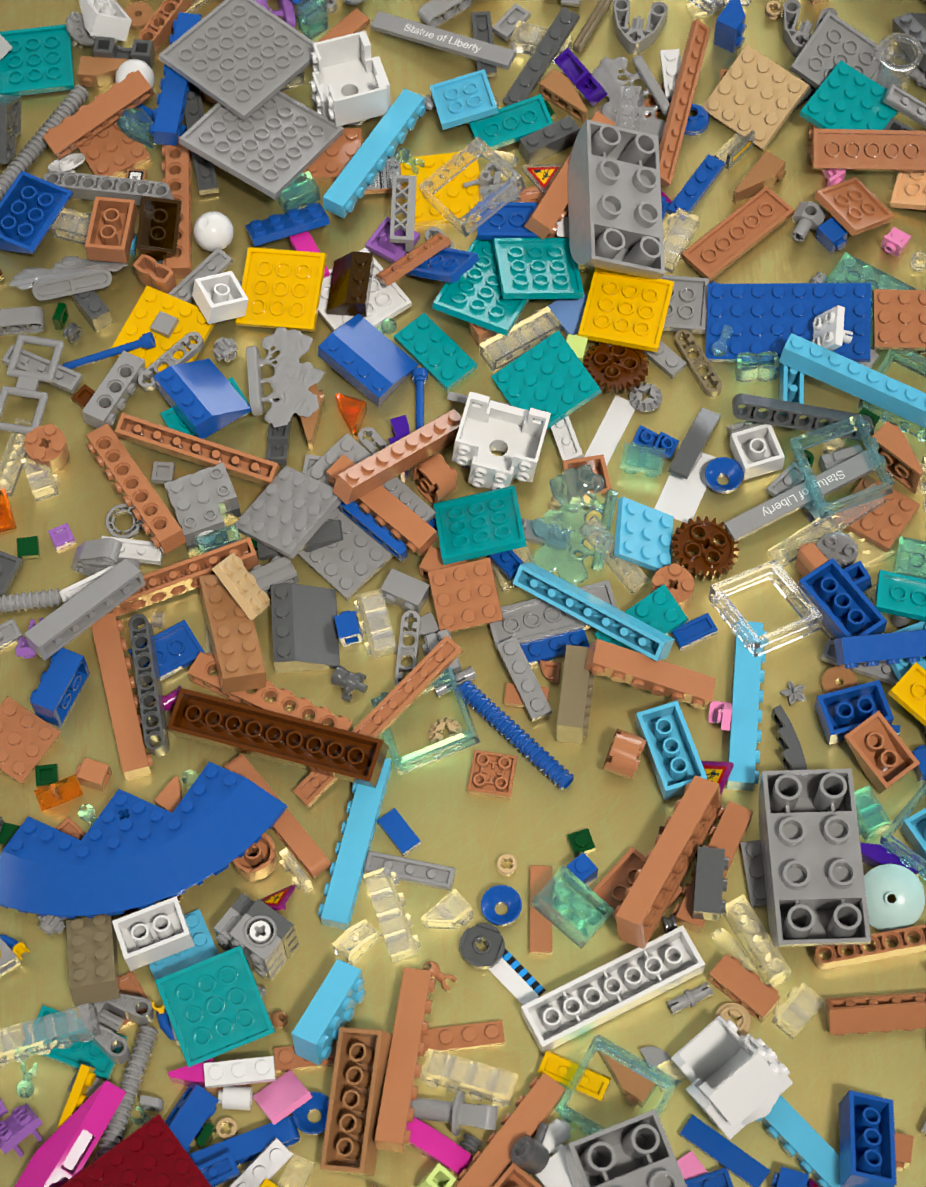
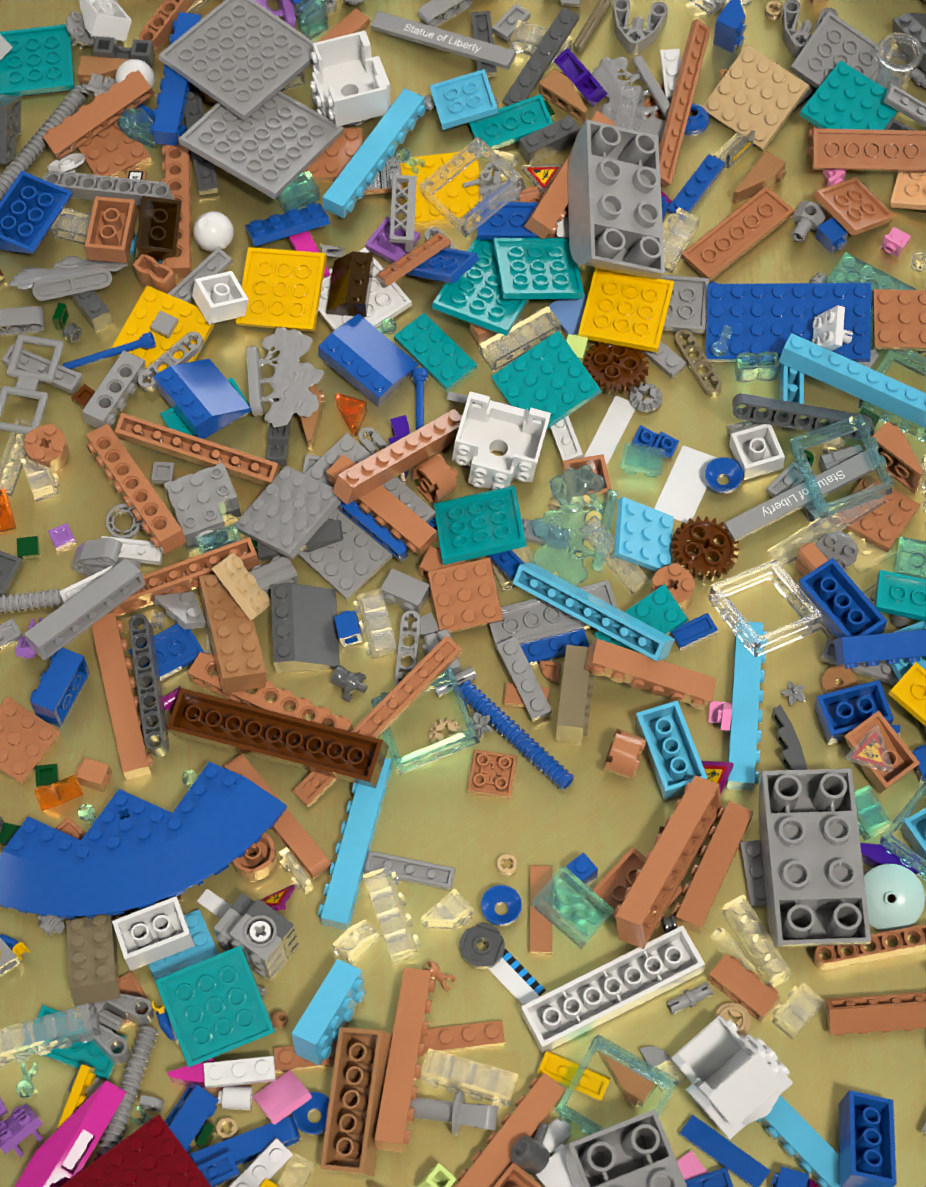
medium nougat piece [124,2,154,31] -> none
nougat slope [154,776,182,813] -> none
light grey gear [212,337,238,362] -> none
blue tile [377,808,421,856] -> none
dark pink slope [408,1117,474,1176] -> none
dark grey bush [459,1133,483,1154] -> none
dark green plate [567,828,596,858] -> none
dark grey slope [668,407,721,479] -> none
dark grey brick [692,847,729,921] -> none
blue brick [843,561,872,592] -> none
nougat brick [895,1132,914,1171] -> none
none -> light grey plate [80,73,116,96]
none -> light grey wing [153,591,206,630]
none -> white sticker [197,889,231,918]
none -> light grey piece [320,245,345,258]
none -> light grey plant [470,712,493,738]
none -> clear piece [845,725,893,772]

